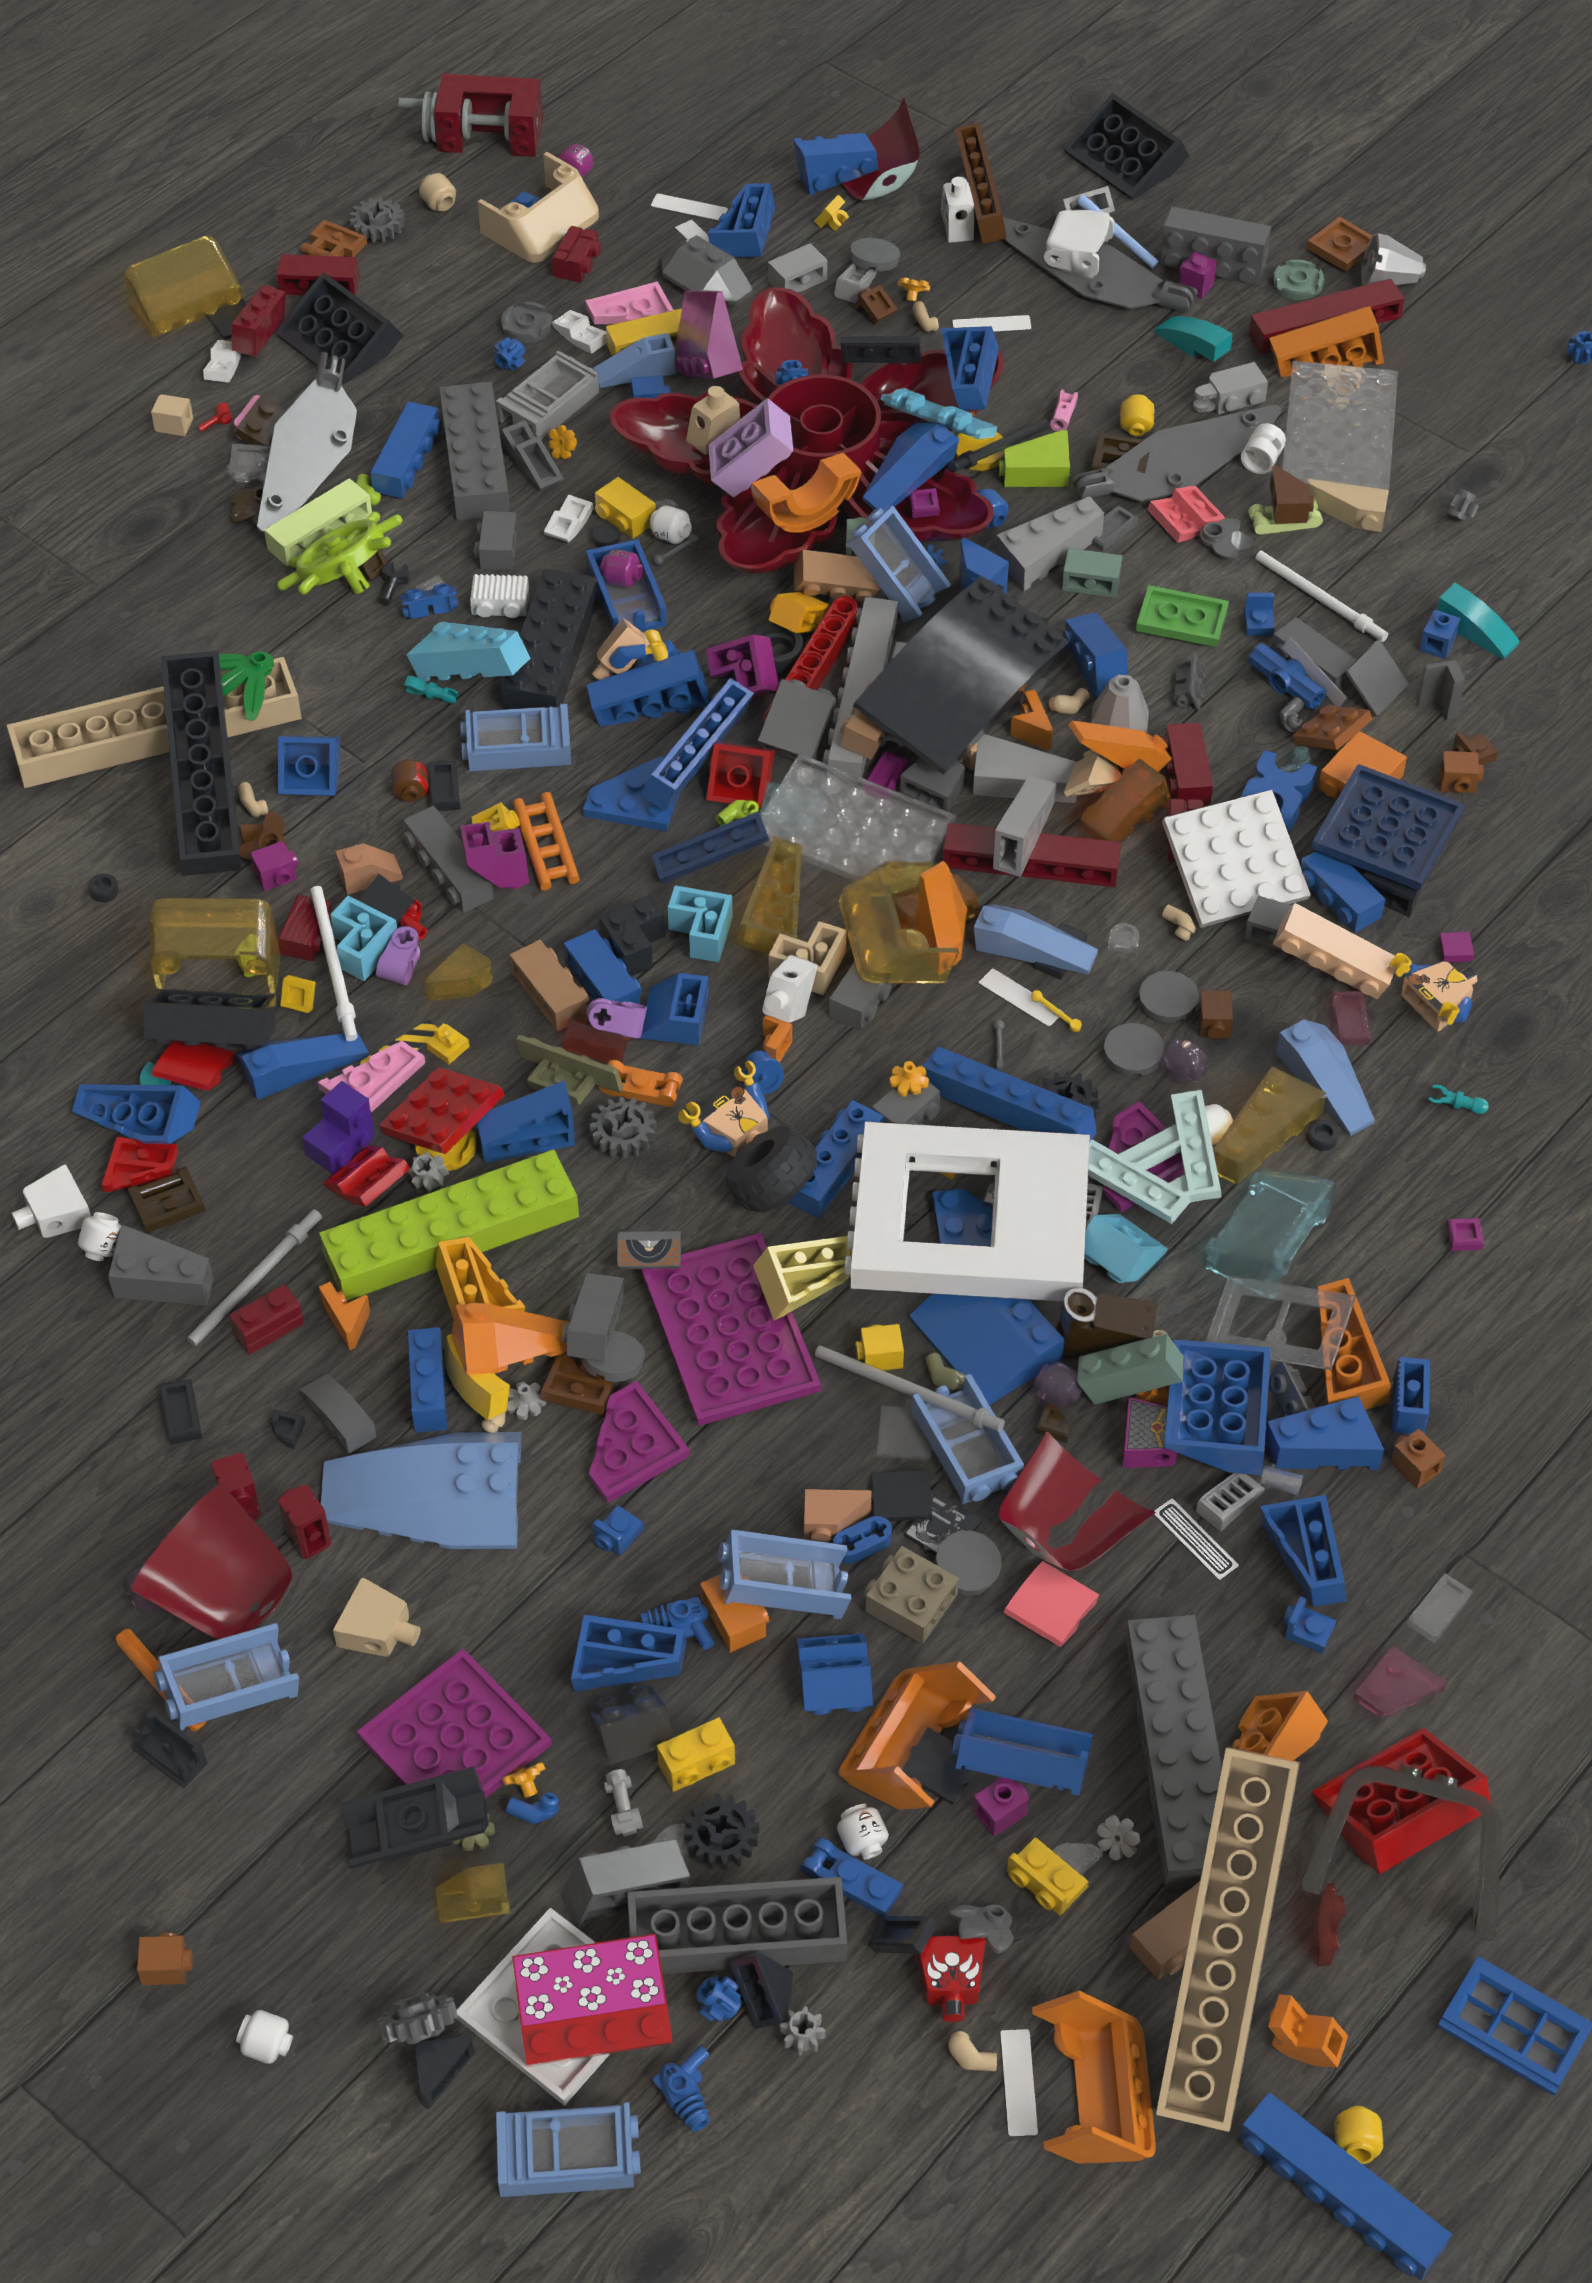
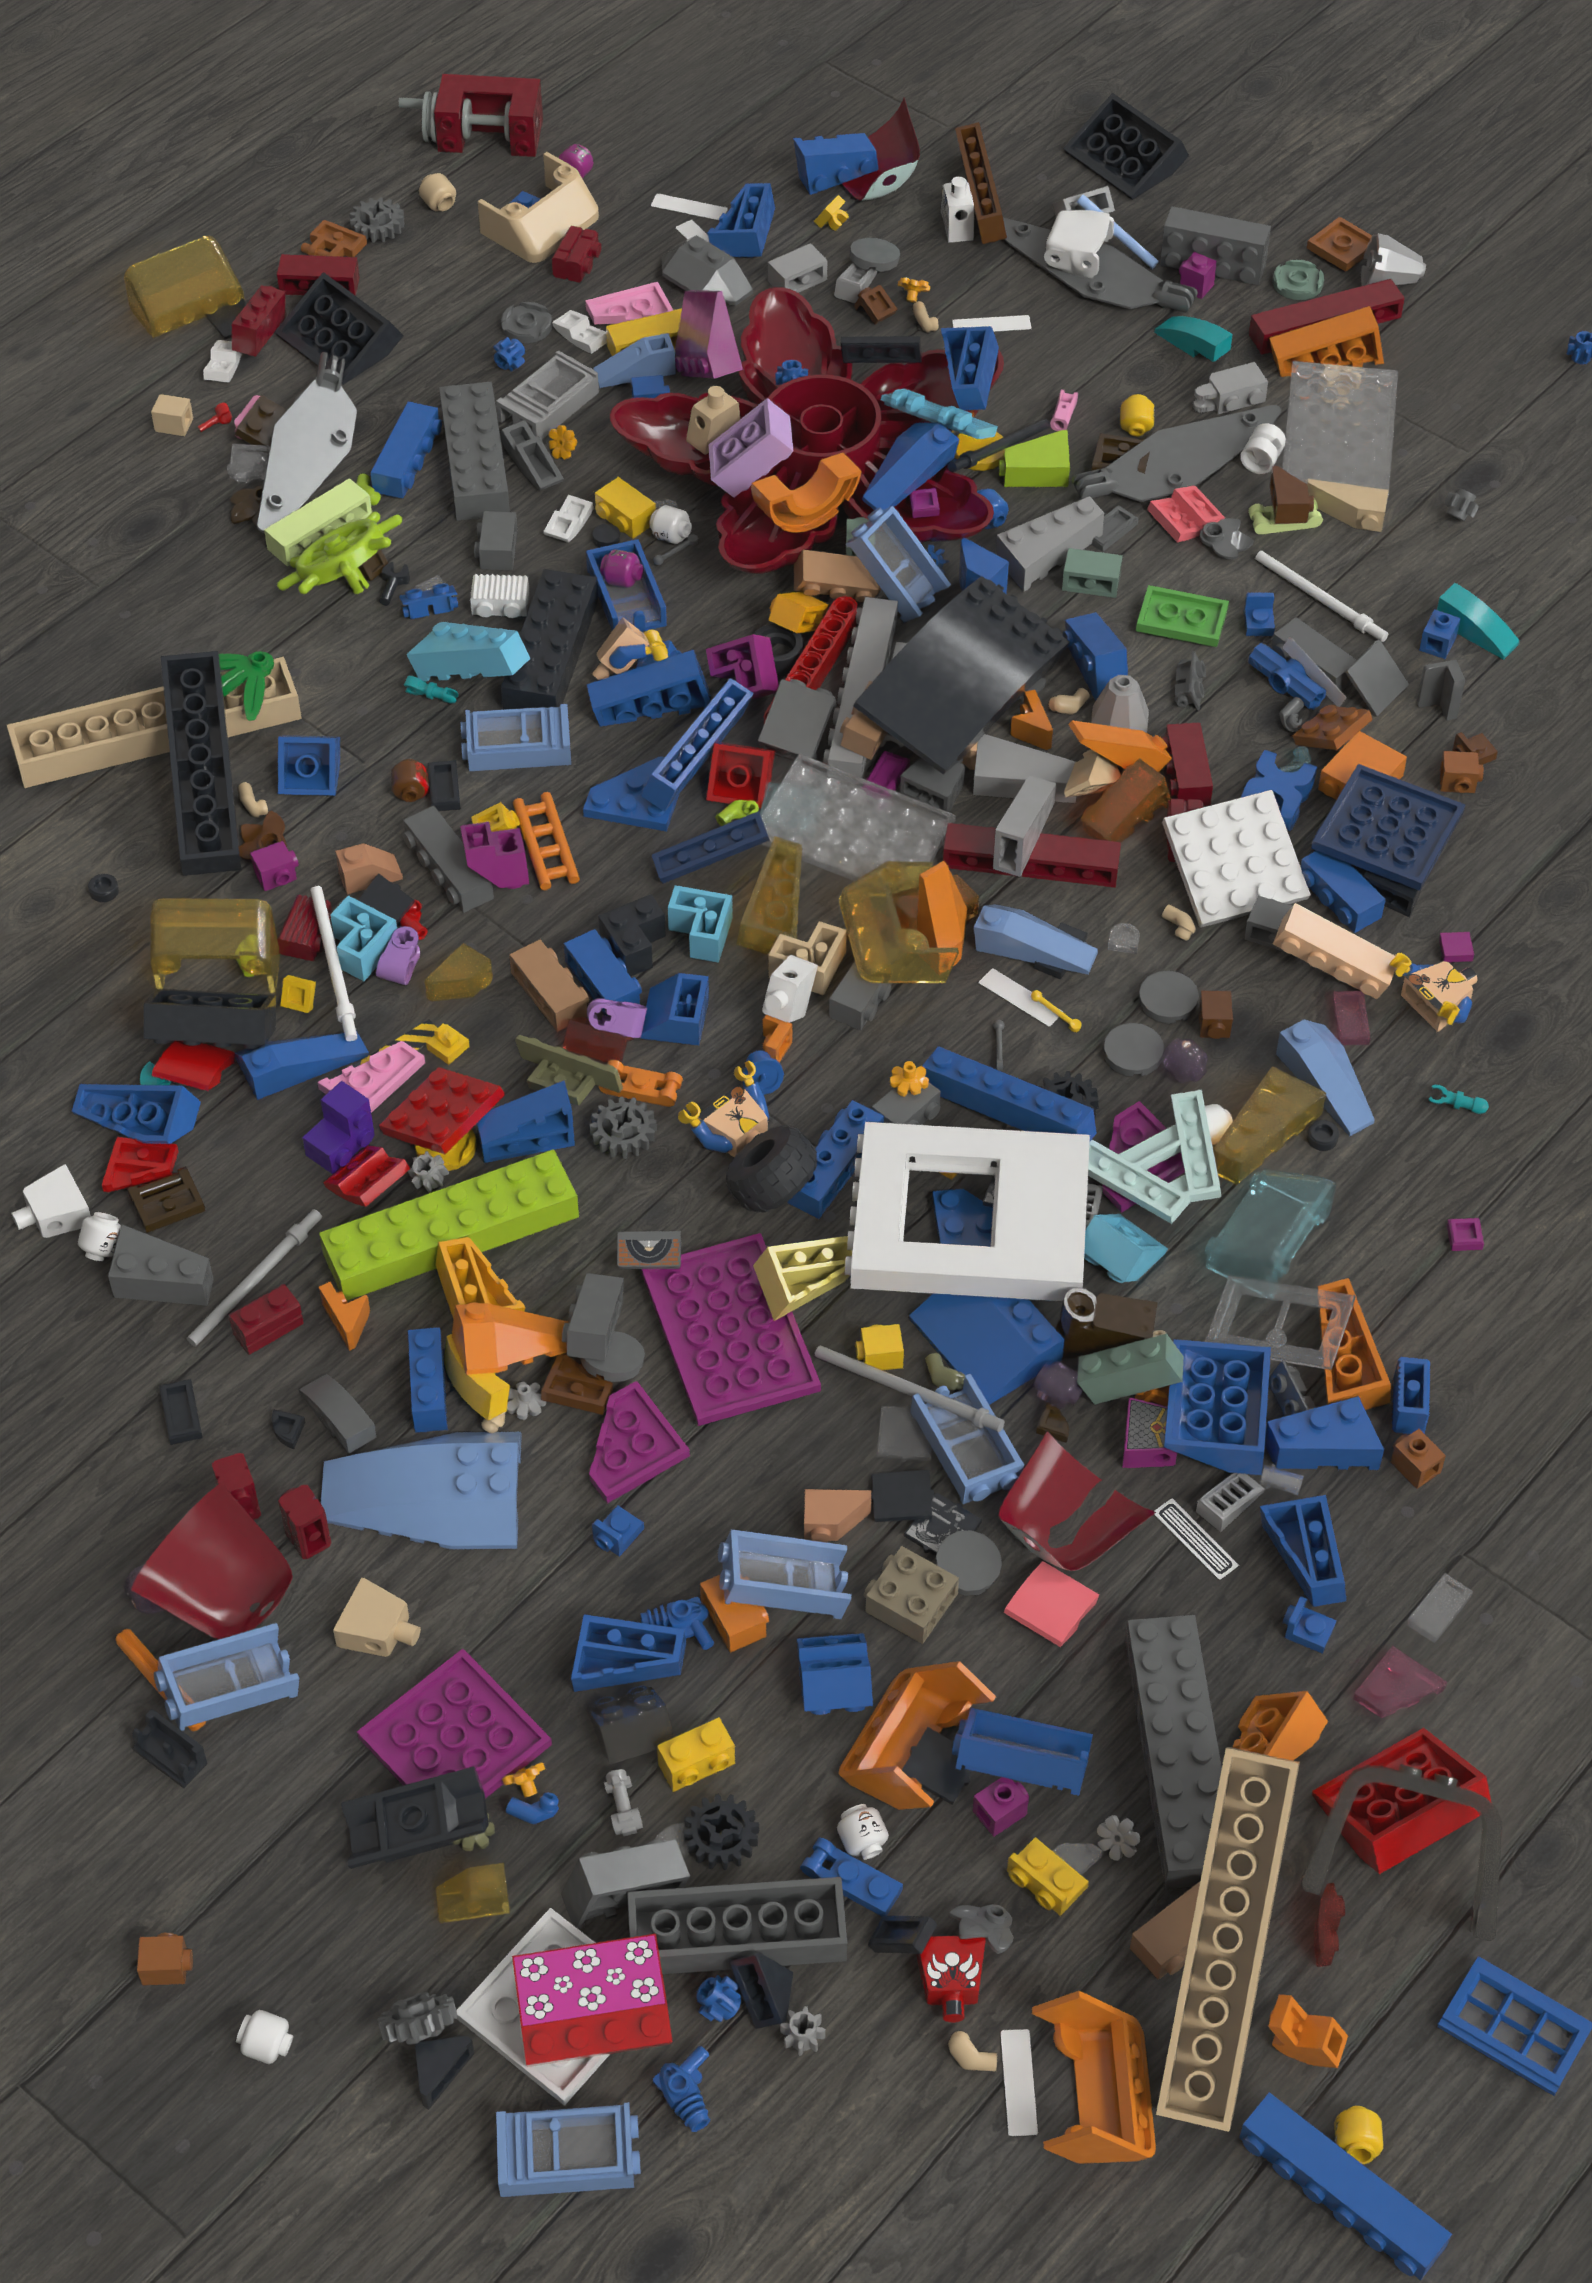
blue beam [833,1516,892,1564] -> none

